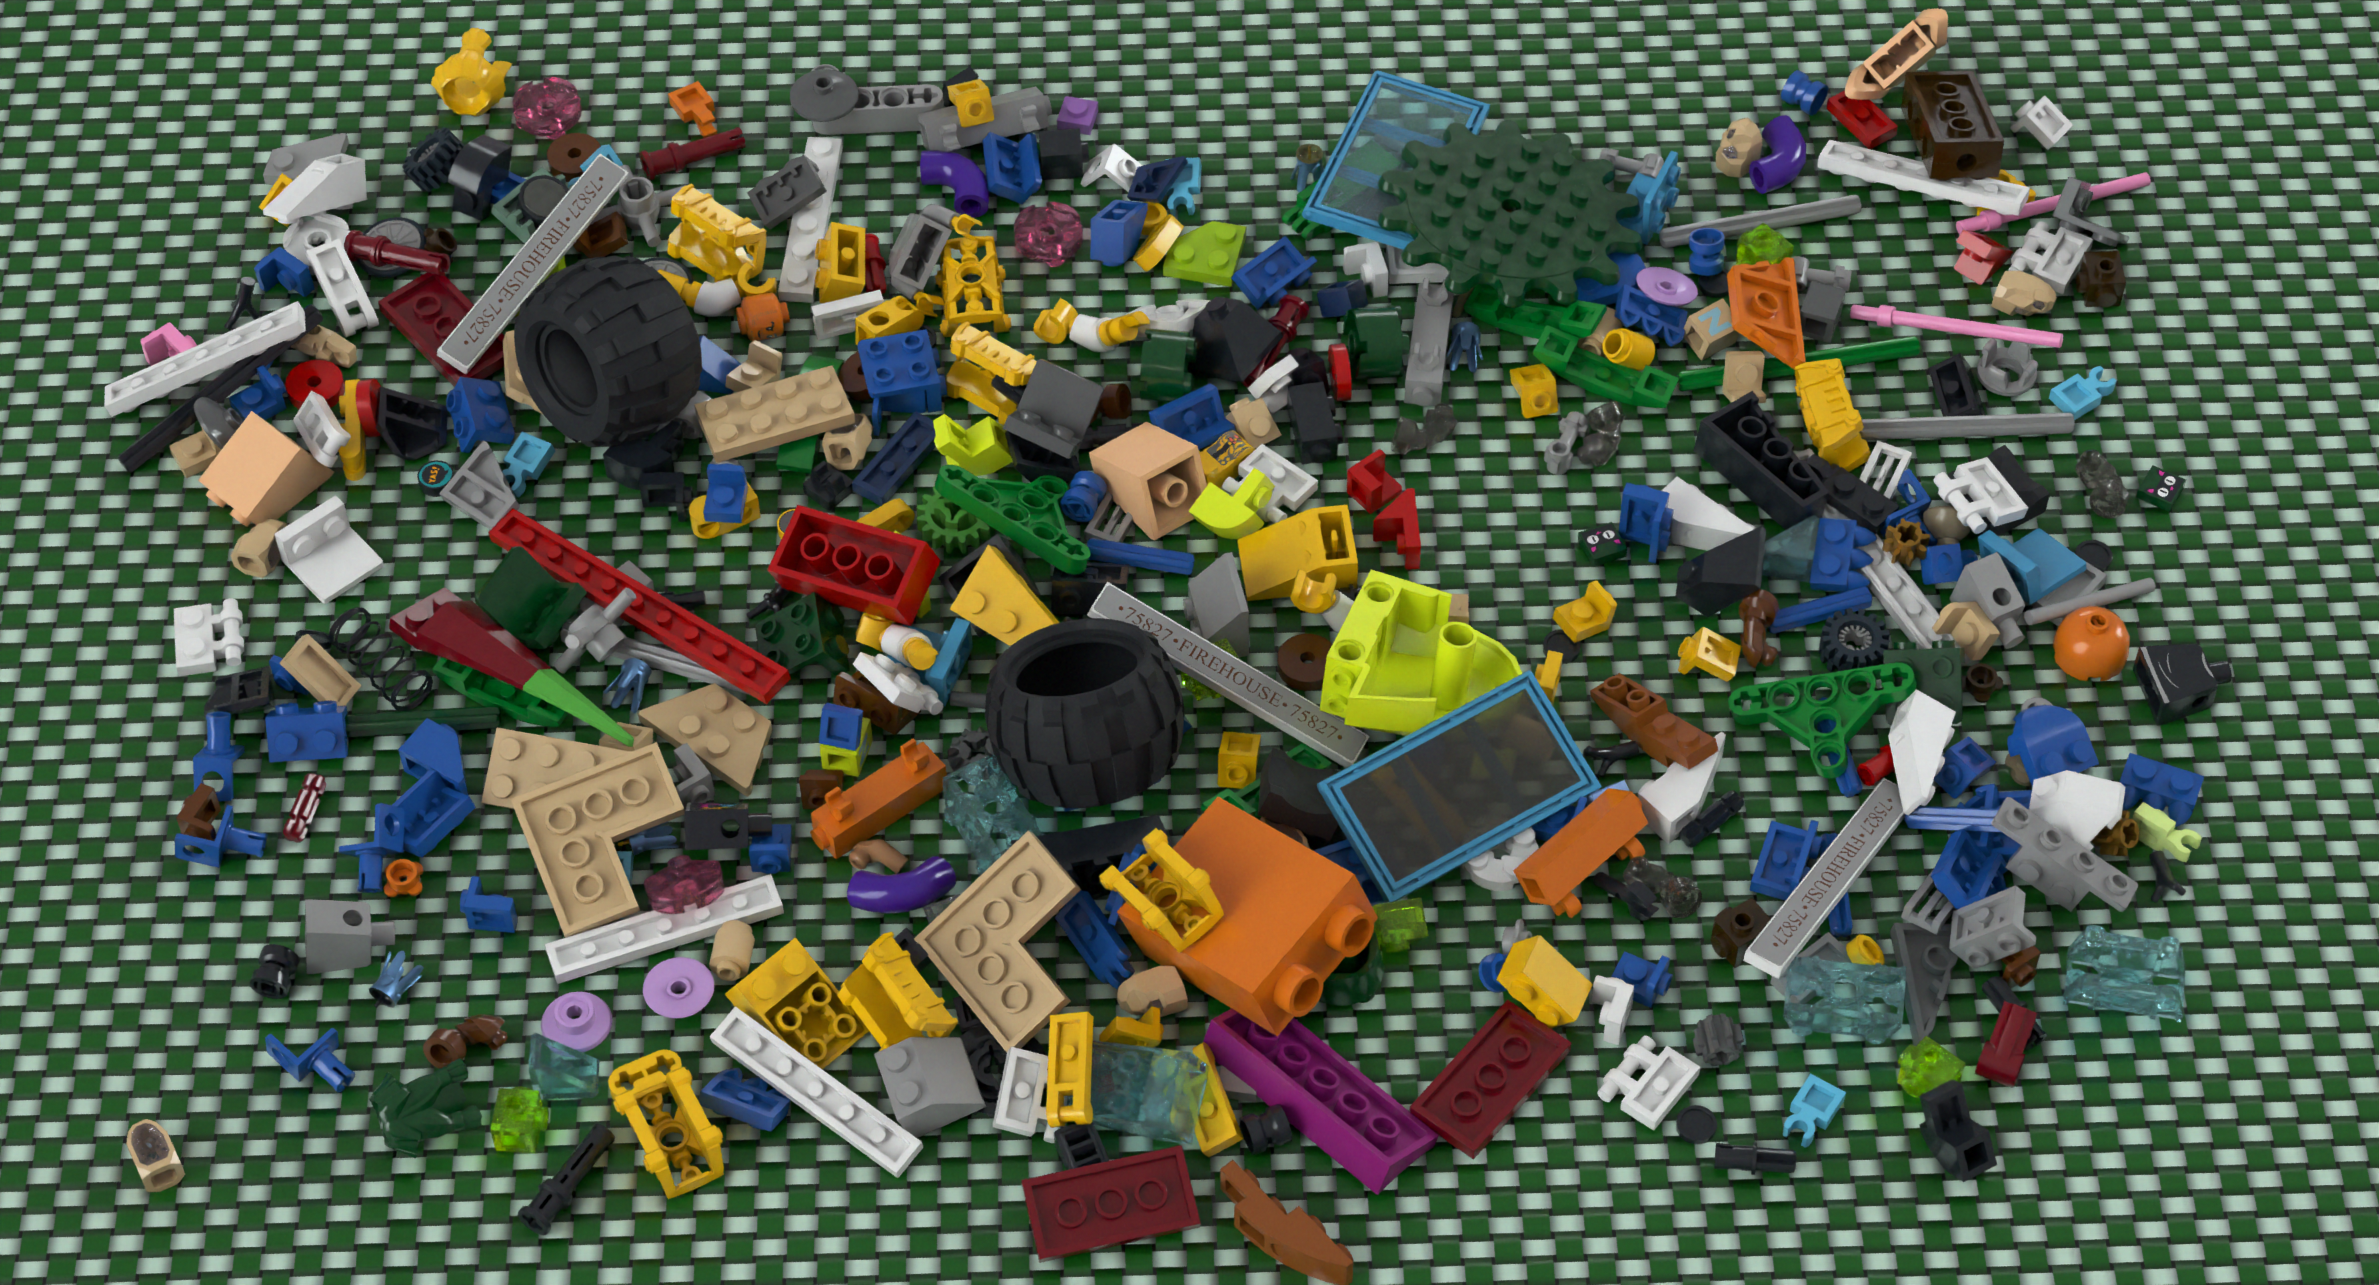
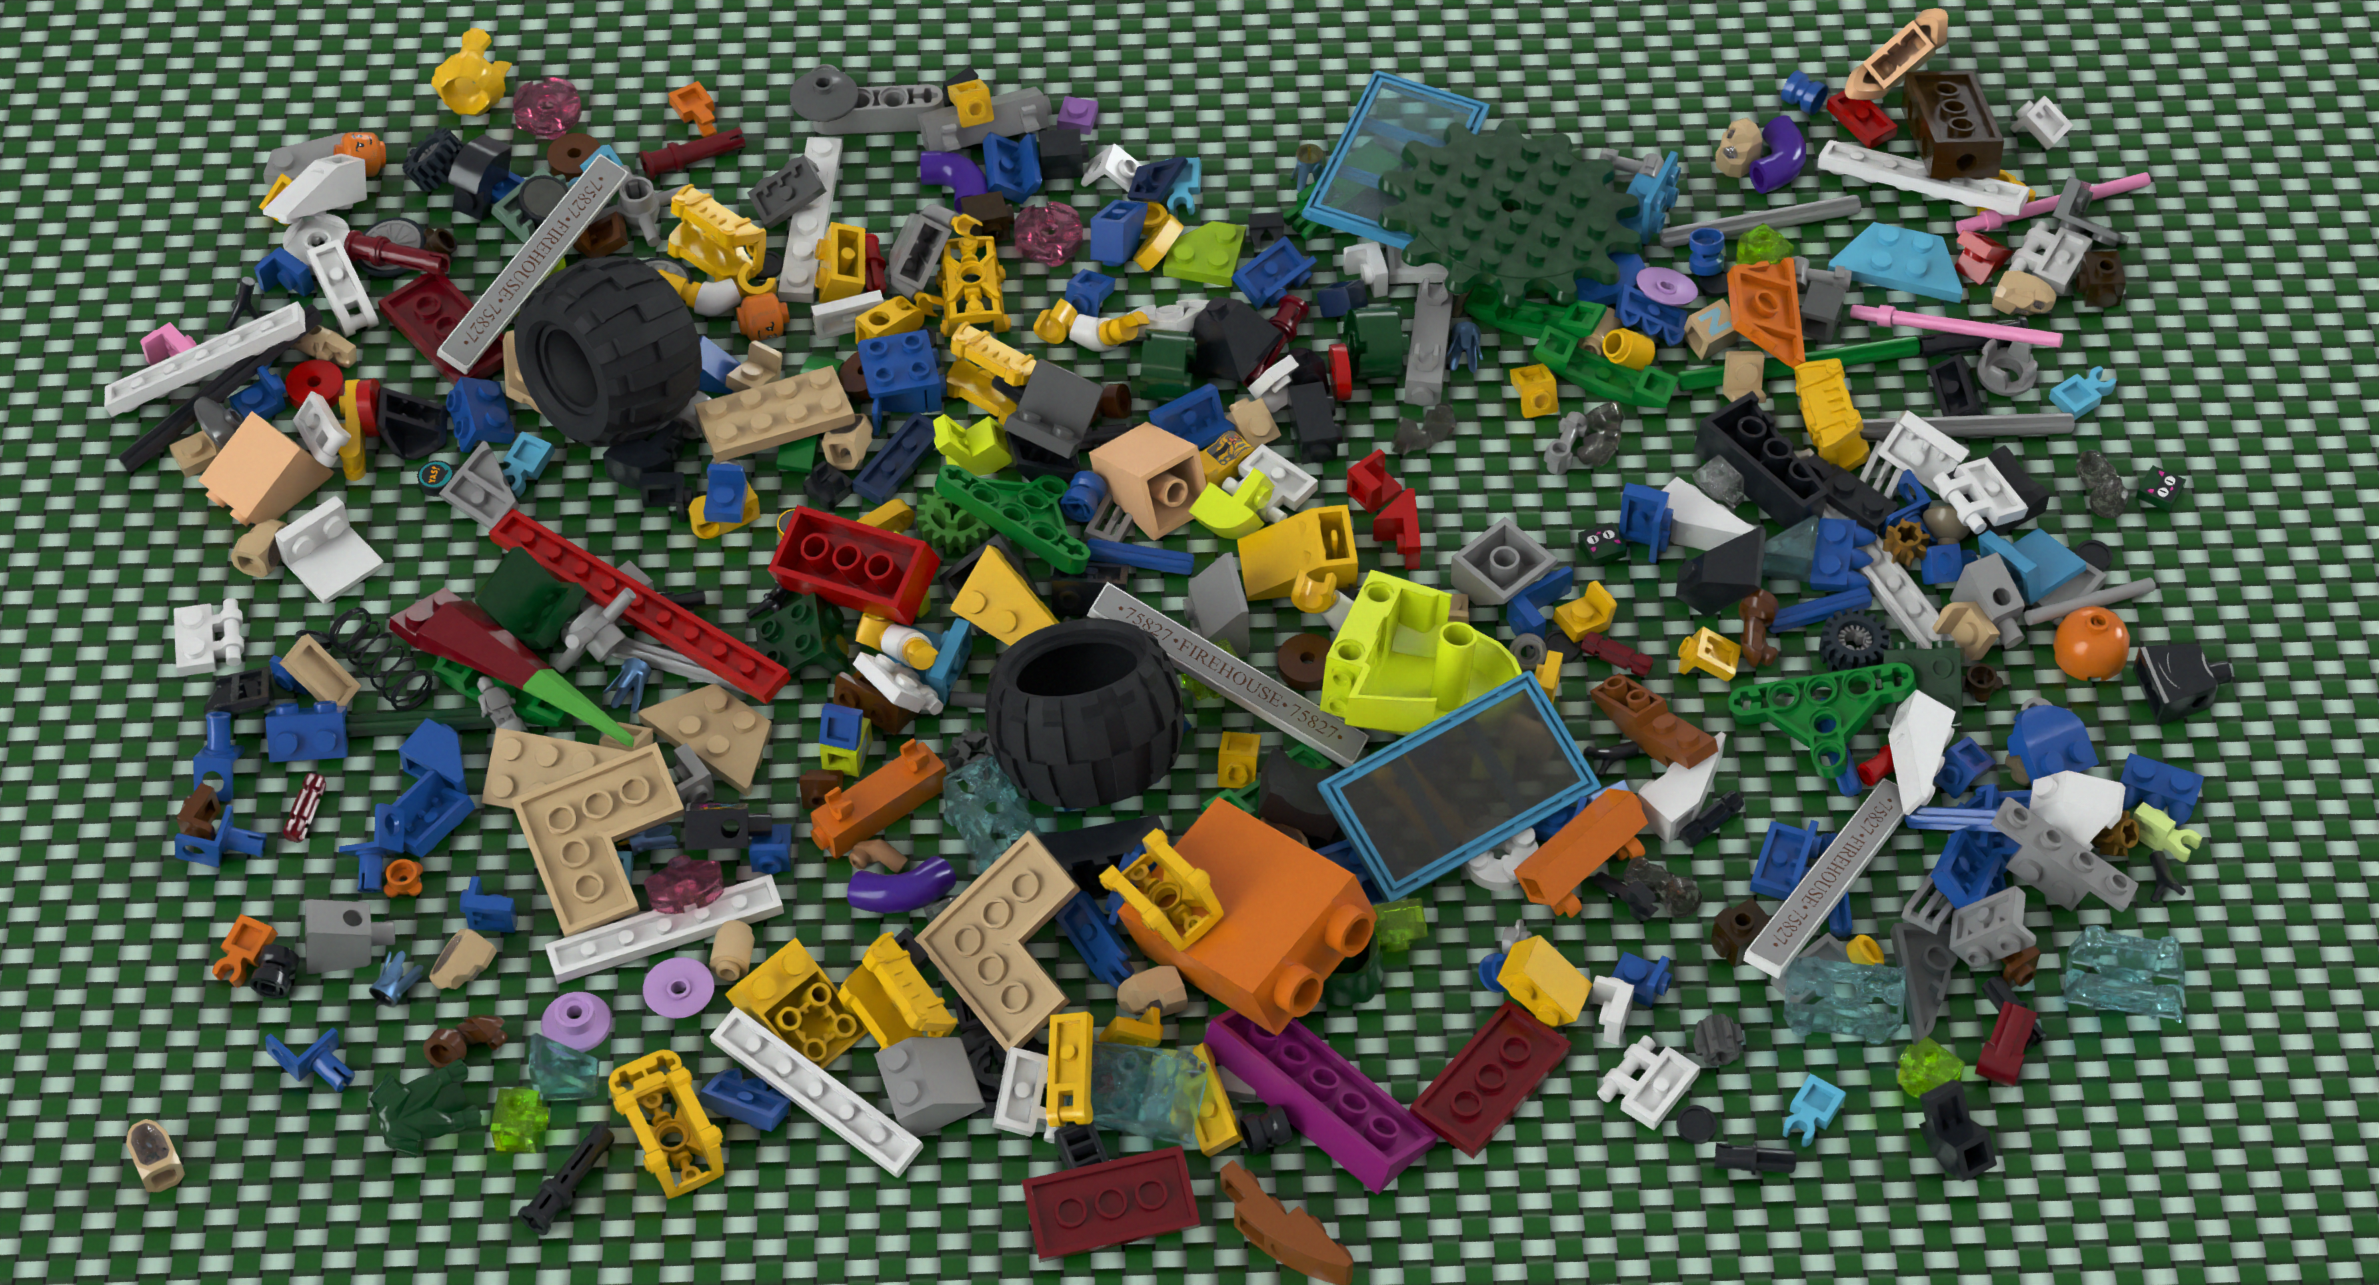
none -> orange plate [212,914,278,988]
none -> orange head [333,132,386,177]
none -> tan rock [429,928,497,990]
none -> light grey piece [477,676,529,733]
none -> black piece [750,250,783,280]
none -> dark brown brick [960,191,1015,243]
none -> blue bracket [1065,269,1116,318]
none -> black tile [1248,212,1284,249]
none -> light grey slope [1451,517,1558,605]
none -> blue bracket [1506,566,1574,649]
none -> light grey plate [1509,633,1547,671]
none -> dark red axle [1581,631,1654,677]
none -> clear bracket [1693,454,1744,509]
none -> medium azure wing [1827,222,1963,303]
none -> white bracket [1876,410,1969,494]
none -> black pin [1918,316,2029,358]

